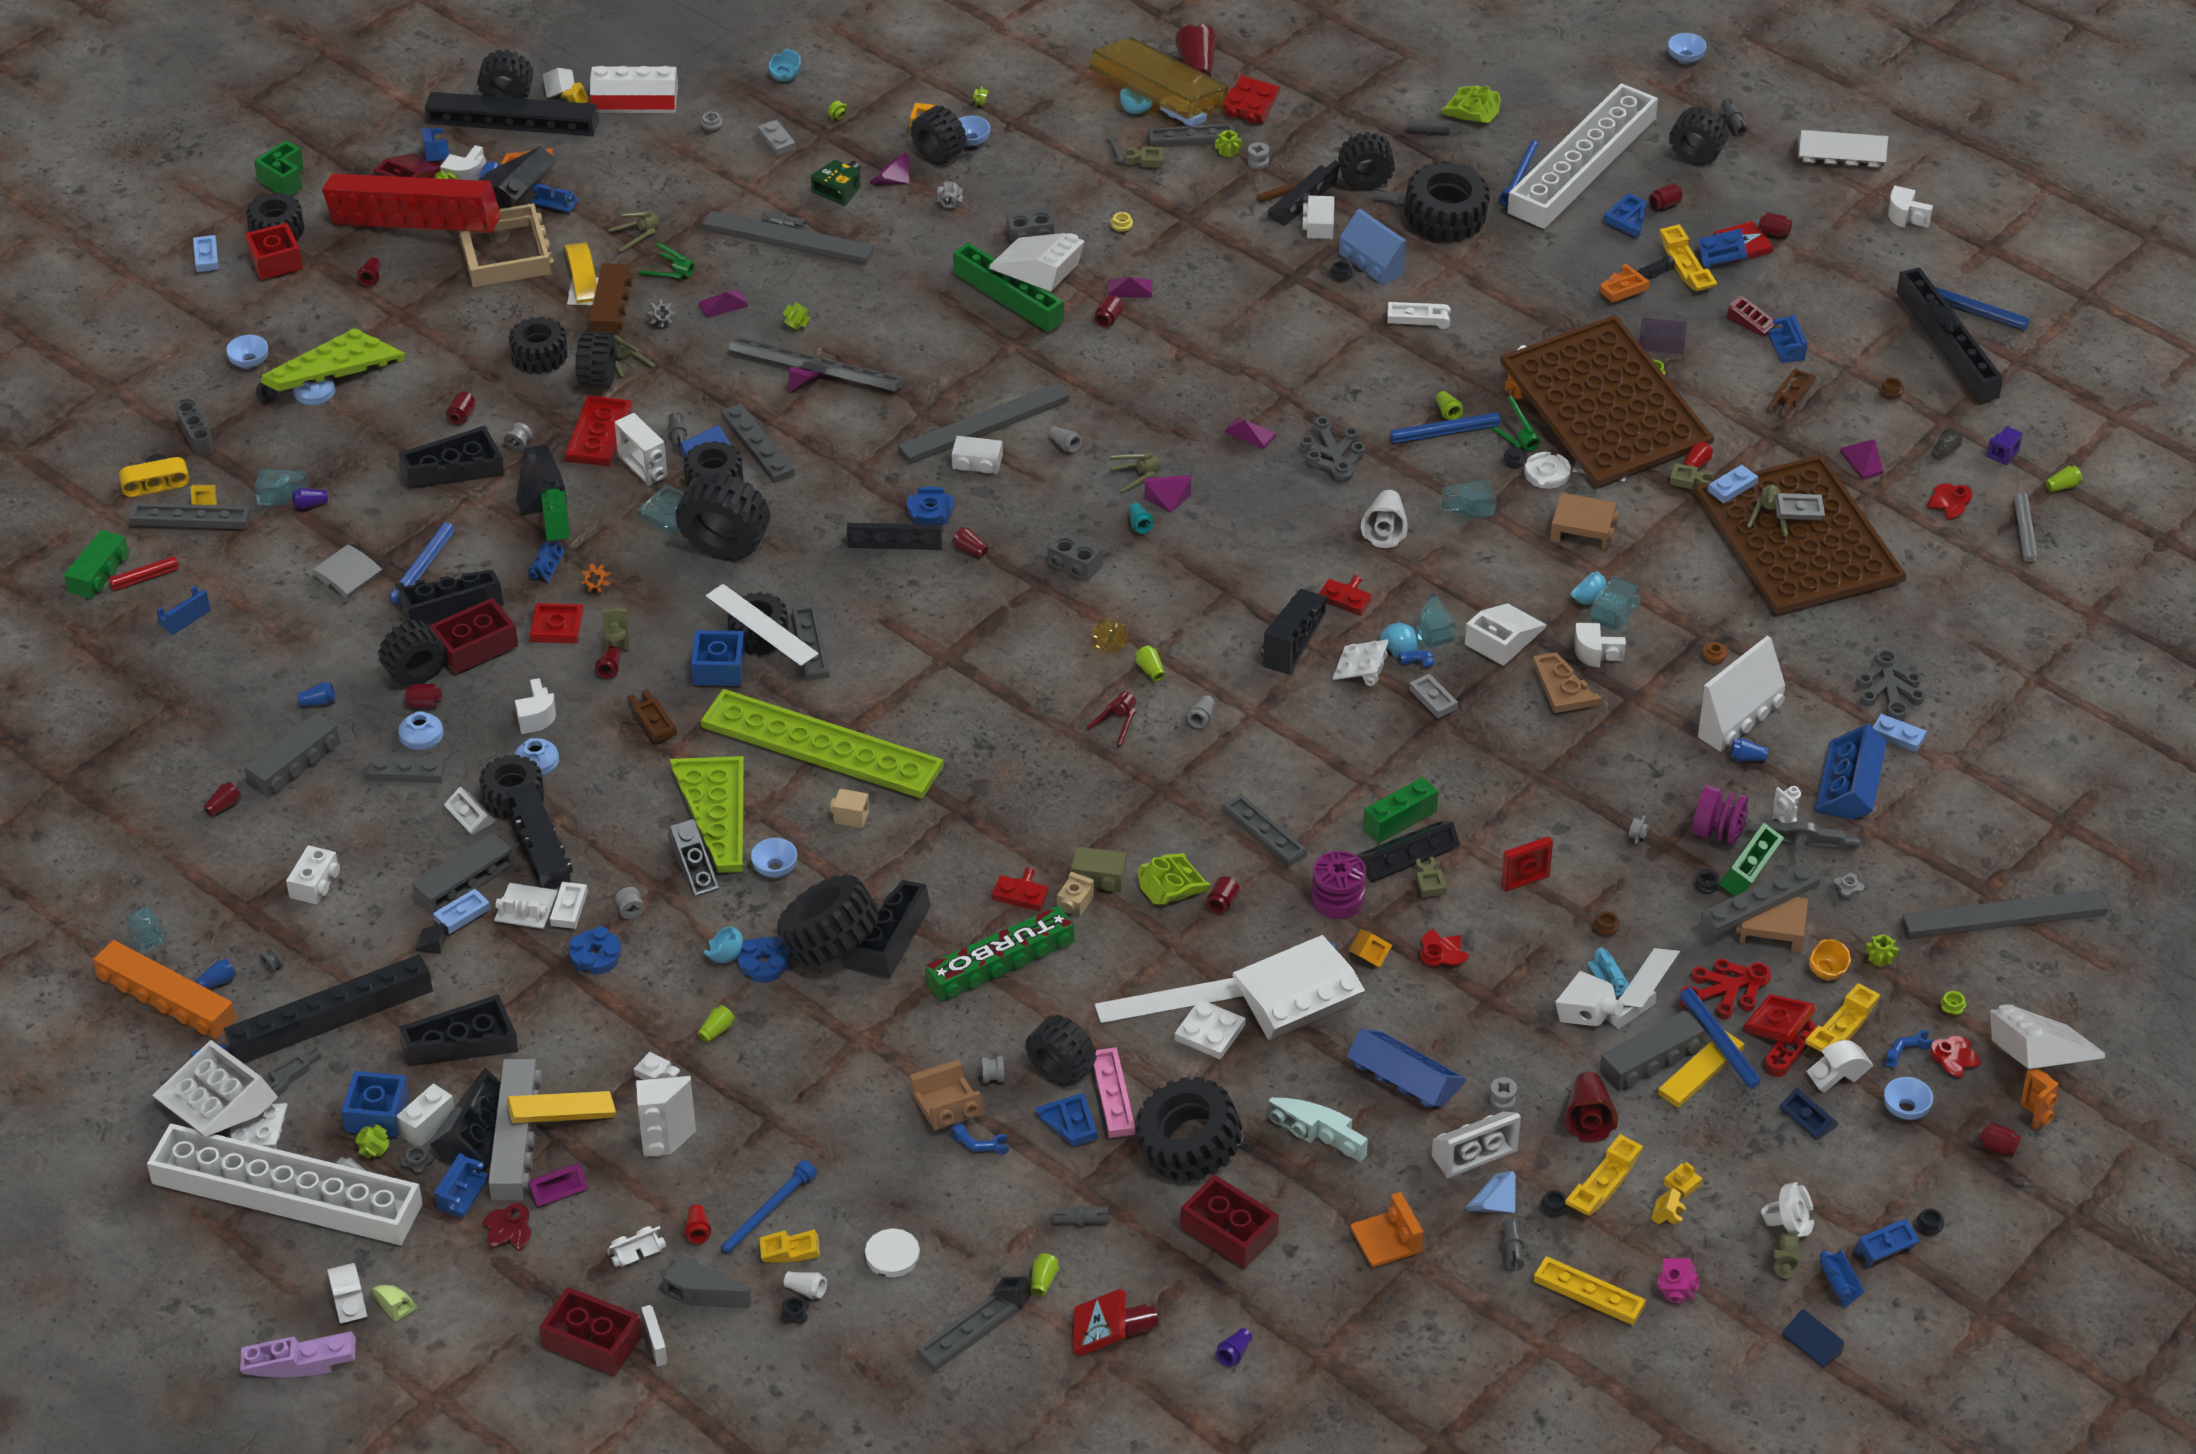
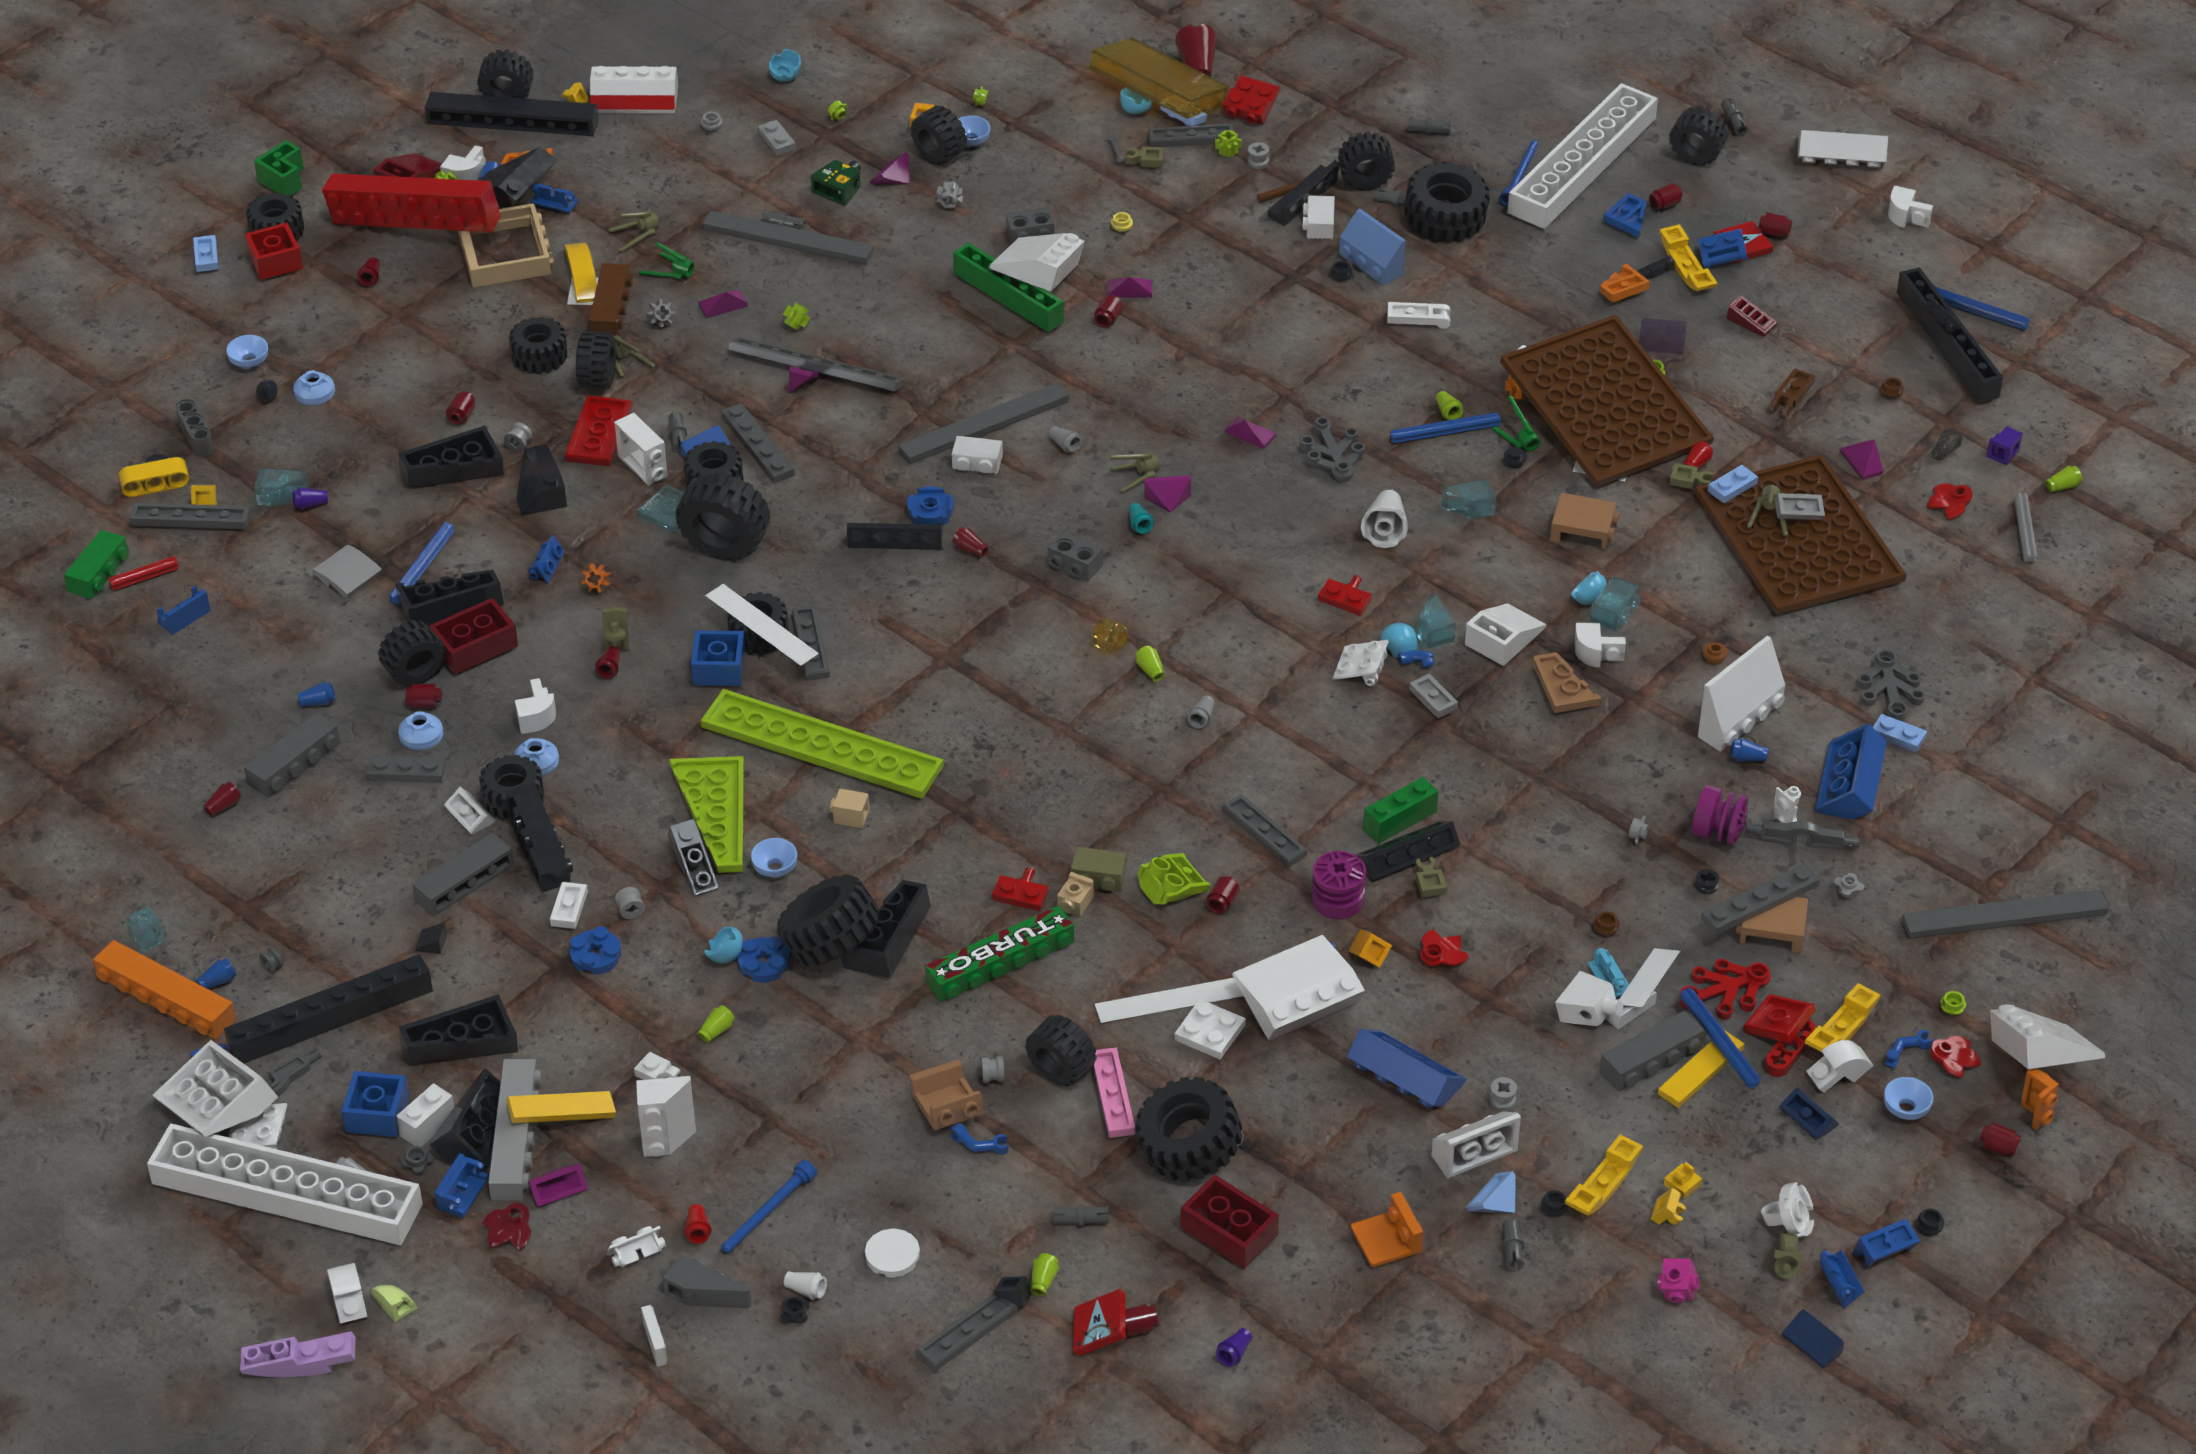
lime wing [262,328,405,391] -> none
white brick [286,845,340,905] -> none
lime gear [356,1124,390,1159] -> none
blue hinge [422,127,450,162] -> none
light blue plate [433,888,491,934] -> none
white hinge [494,883,558,929] -> none
red tile [529,603,584,644] -> none
dark red brick [539,1287,642,1376] -> none
green brick [541,489,571,541] -> none
white panel [543,68,574,98] -> none
reddish brown hinge [627,689,677,743] -> none
yellow slope [760,1229,820,1263] -> none
blue wing [1035,1092,1099,1147] -> none
dark red plant [1086,691,1137,747] -> none
black wedge [1261,588,1327,675] -> none
light aqua slope [1268,1097,1368,1162] -> none
lime slope [1441,86,1501,123] -> none
red tile [1501,836,1553,892] -> none
white tile [1524,452,1571,489] -> none
yellow plate [1533,1256,1646,1326] -> none
dark red cone [1564,1071,1618,1142] -> none
light blue piece [1668,33,1707,64] -> none
green brick [1718,823,1784,896] -> none
blue hinge [1768,314,1807,363] -> none
light orange hair [1809,939,1851,981] -> none
lime gear [1865,935,1899,966] -> none

